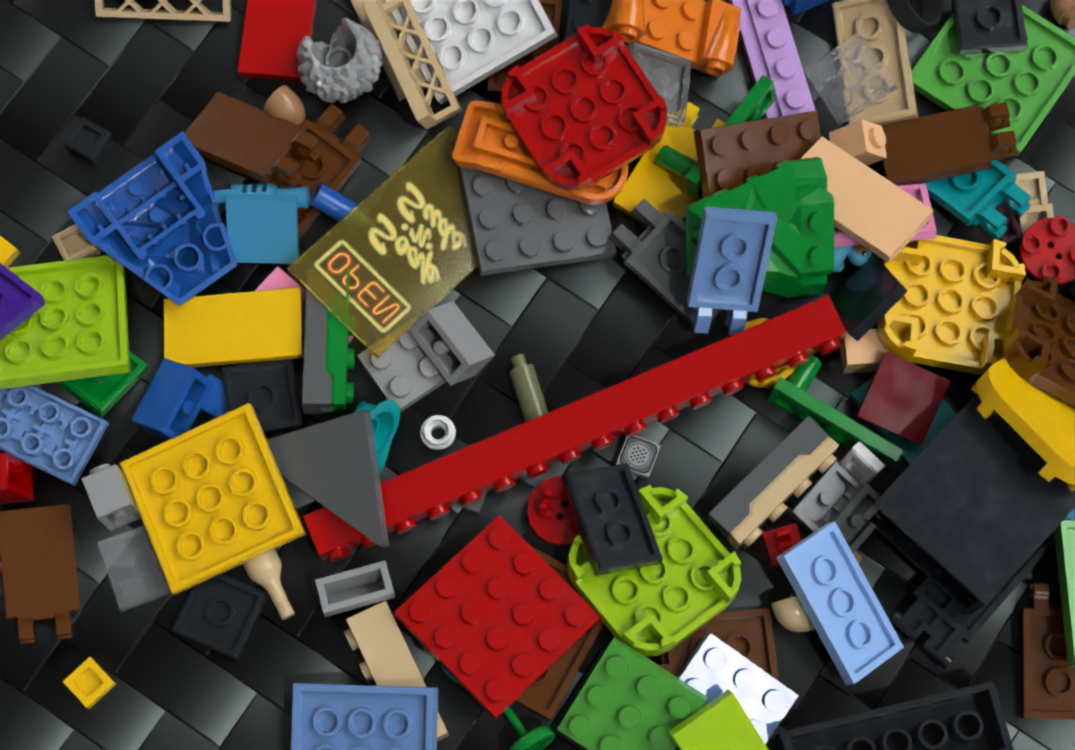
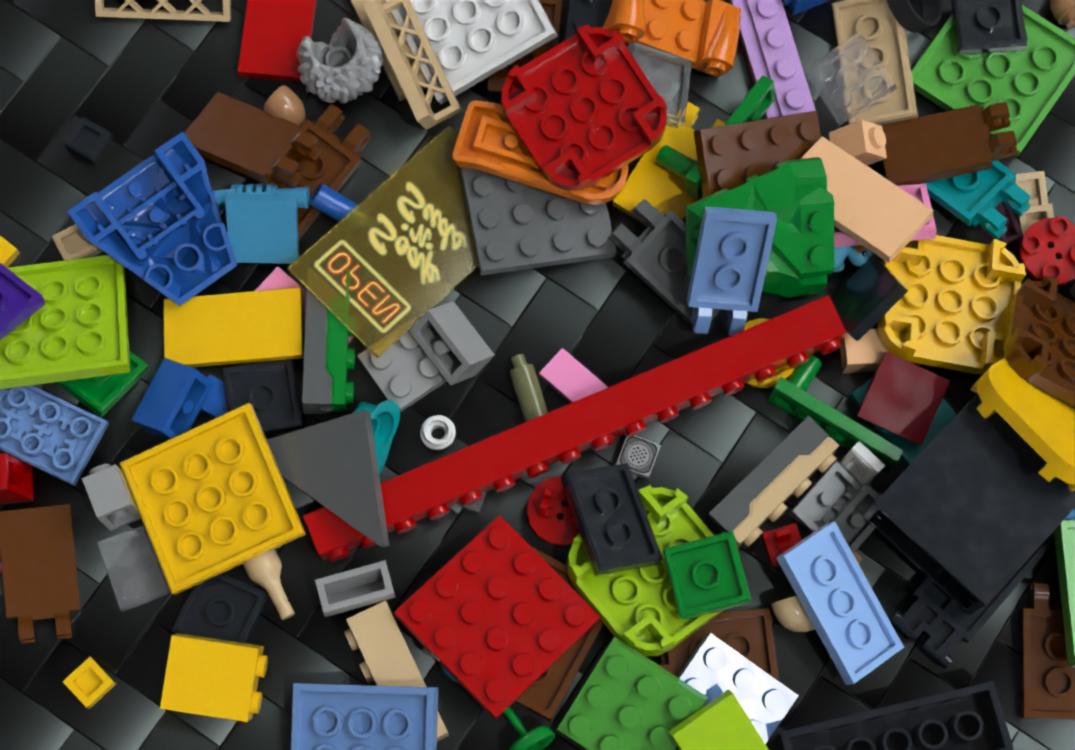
none -> yellow brick [160,633,268,722]
none -> bright pink tile [539,348,609,403]
none -> green tile [663,531,752,621]

